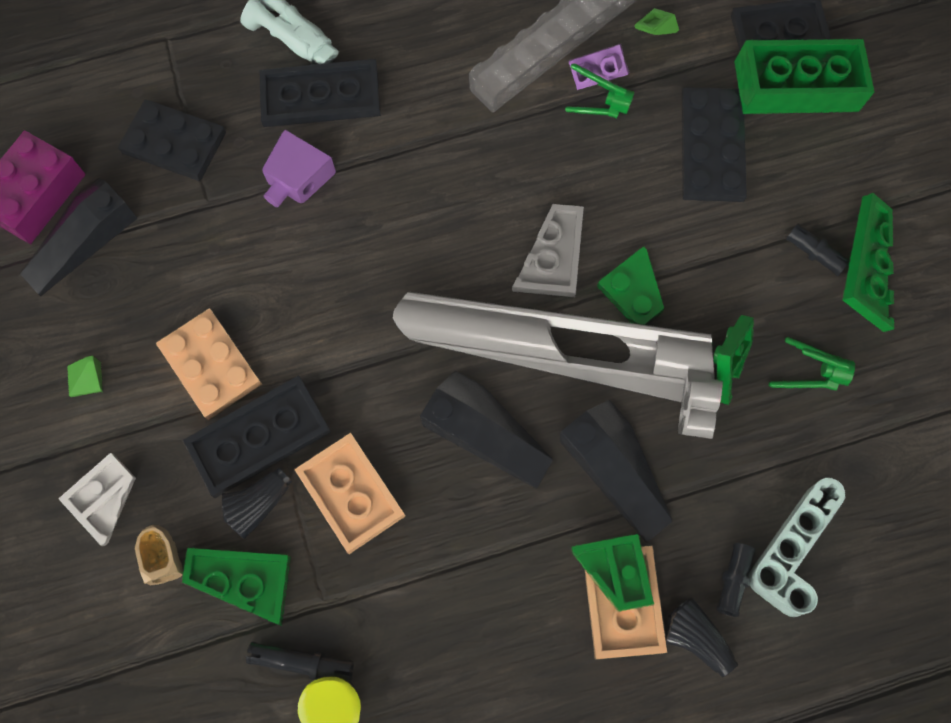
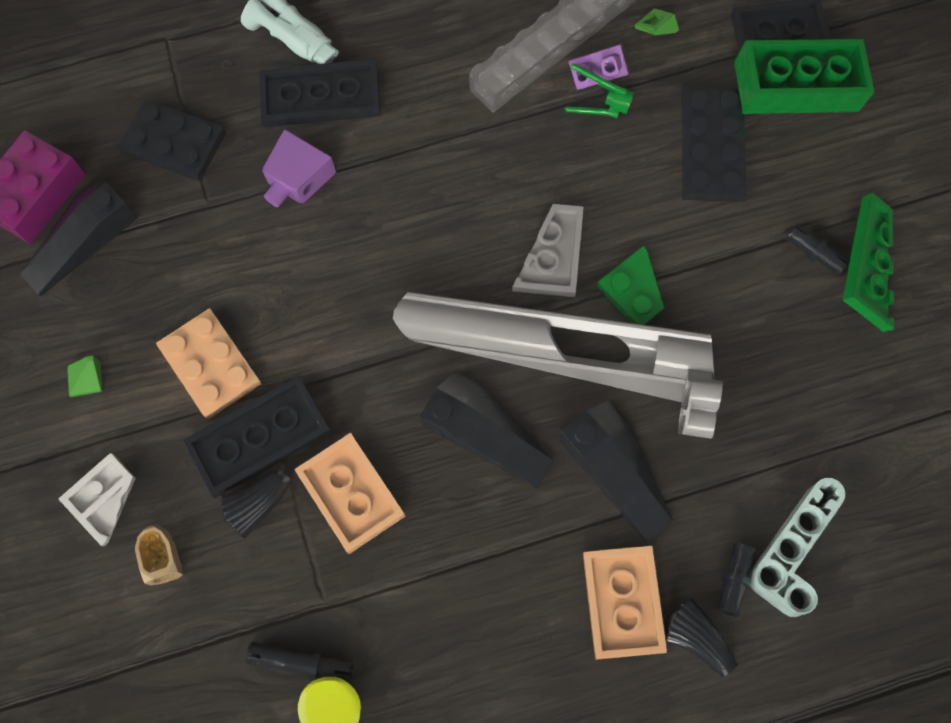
green wing [182,548,291,626] -> none
green wing [571,534,654,612] -> none
green wing [713,315,754,405] -> none
green plant [769,337,855,391] -> none

